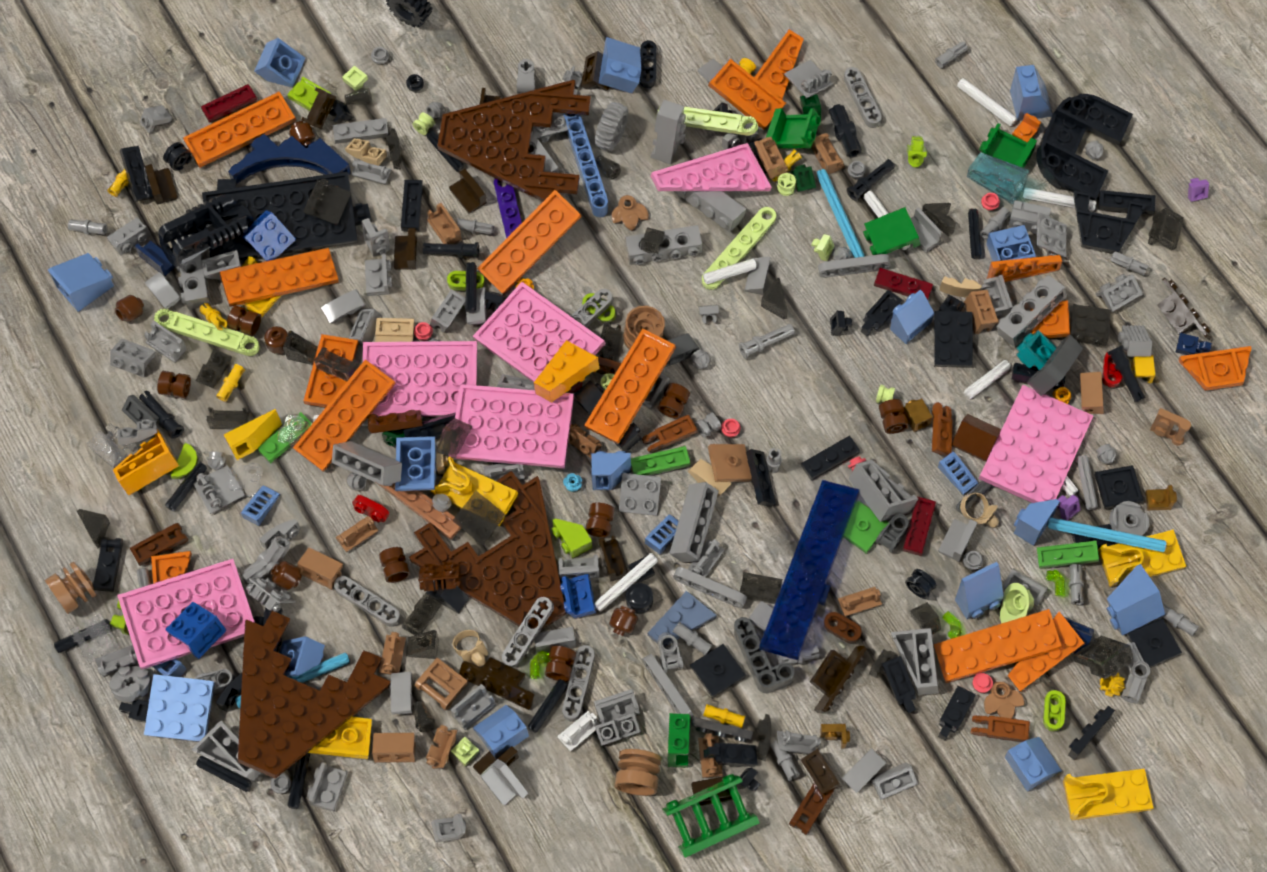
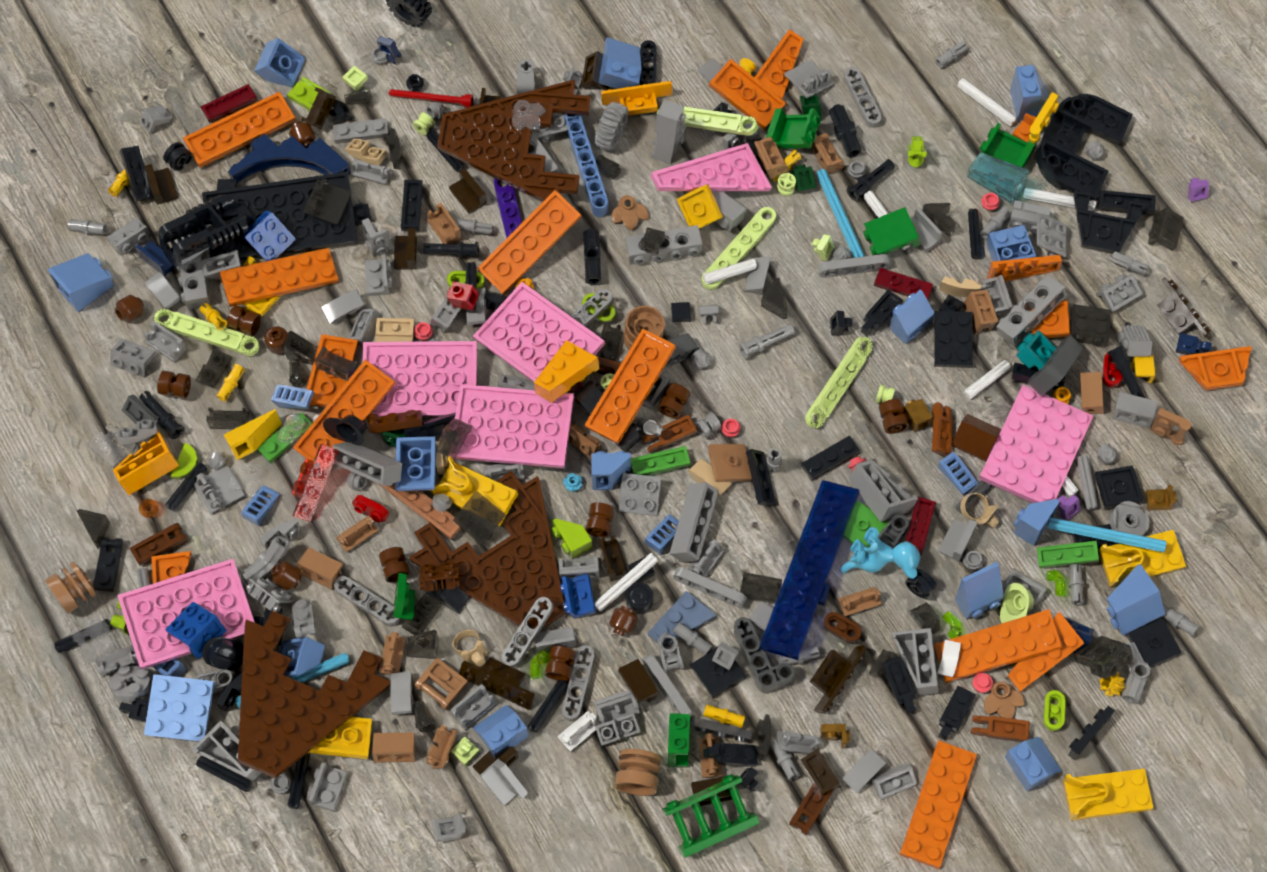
none -> clear orange plate [139,499,159,518]
none -> black piece [202,637,244,671]
none -> medium blue slope [271,385,314,409]
none -> clear smoke cone [289,359,308,387]
none -> light grey plate [291,598,316,639]
none -> clear red bracket [292,444,338,522]
none -> black piece [323,415,367,445]
none -> dark blue plate [376,36,401,64]
none -> red piece [389,89,474,108]
none -> green bracket [393,573,415,620]
none -> red brick [446,282,479,311]
none -> clear plate [512,100,546,131]
none -> black piece [583,229,602,285]
none -> light orange bracket [601,81,673,116]
none -> dark brown panel [618,659,659,703]
none -> light grey axle [637,418,663,436]
none -> black tile [671,302,691,323]
none -> yellow tile [676,184,723,229]
none -> light grey tile [712,642,739,670]
none -> yellowish green plate [805,337,873,428]
none -> medium azure animal [840,527,921,579]
none -> orange plate [900,740,977,869]
none -> white sticker [937,640,961,677]
none -> yellow plate [1029,92,1059,143]
none -> light grey hinge [1112,392,1157,429]

